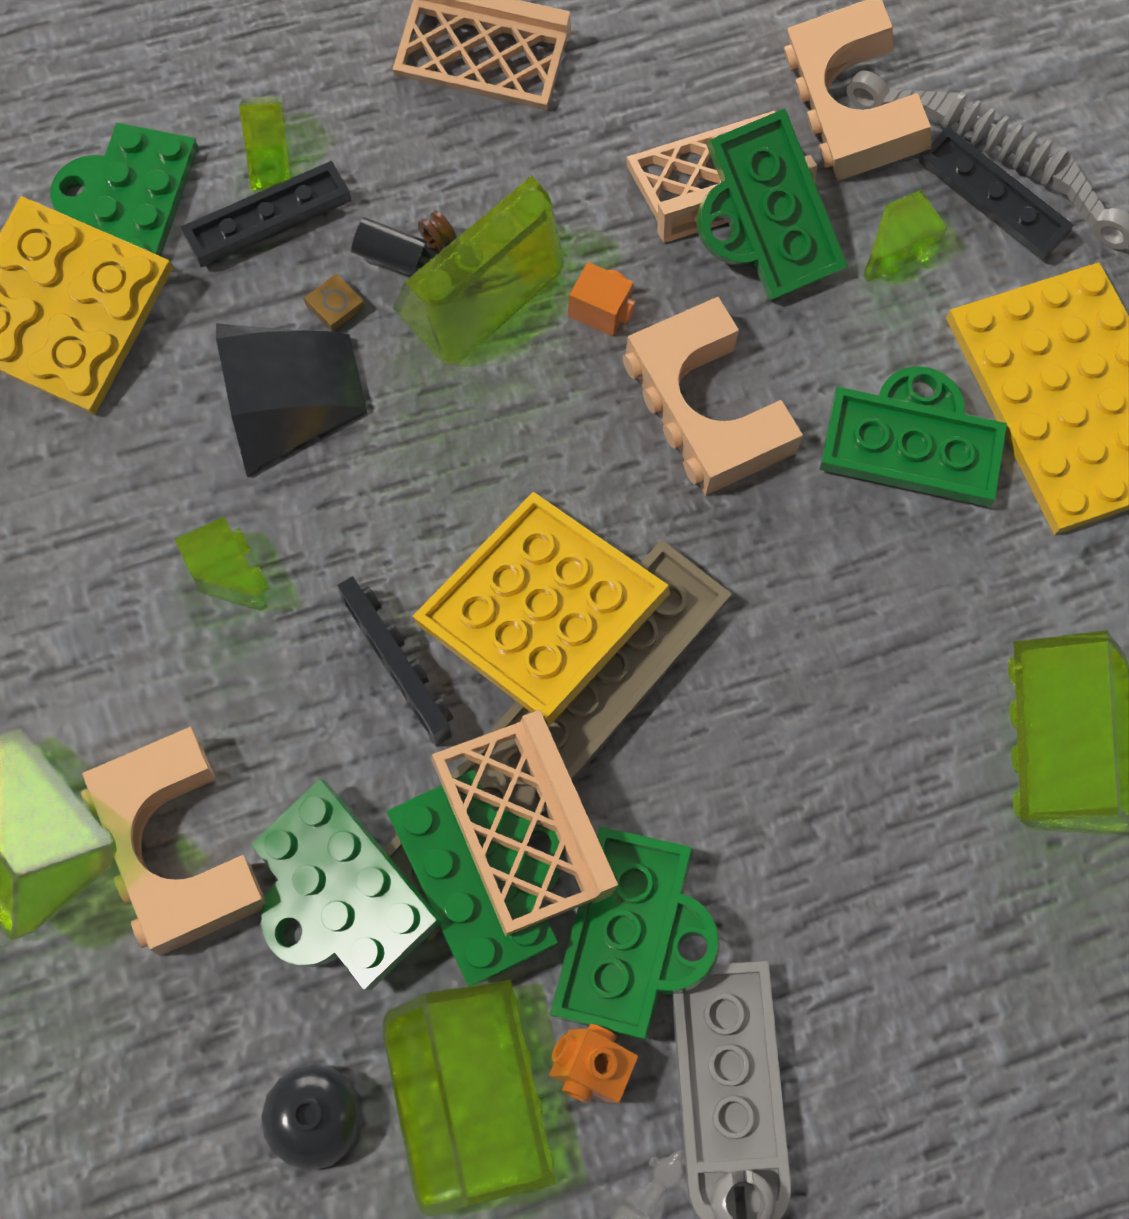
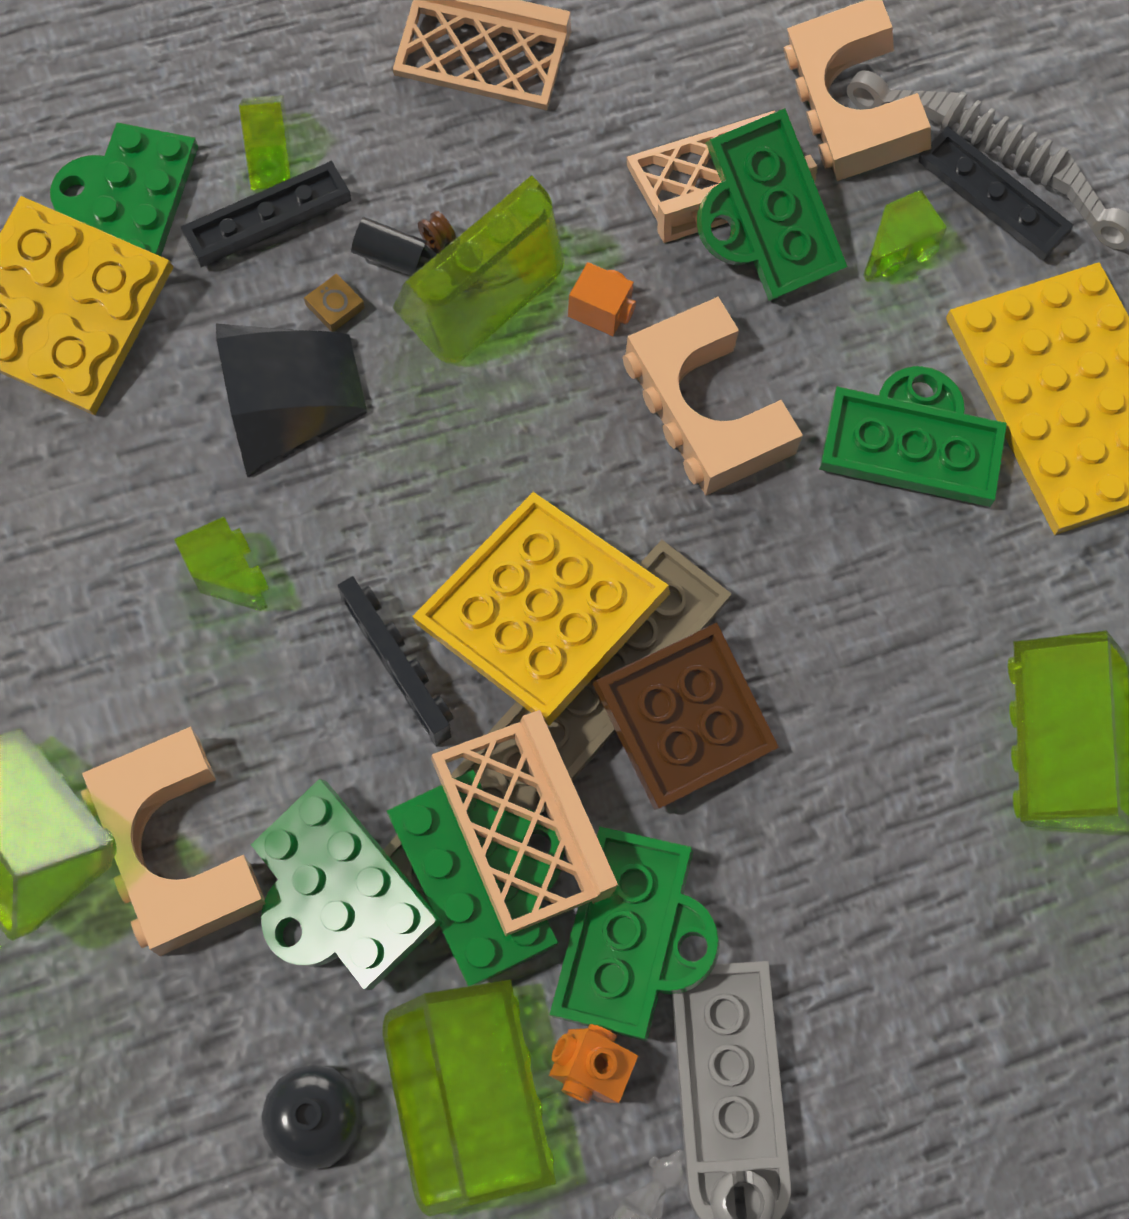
none -> reddish brown plate [592,623,779,810]

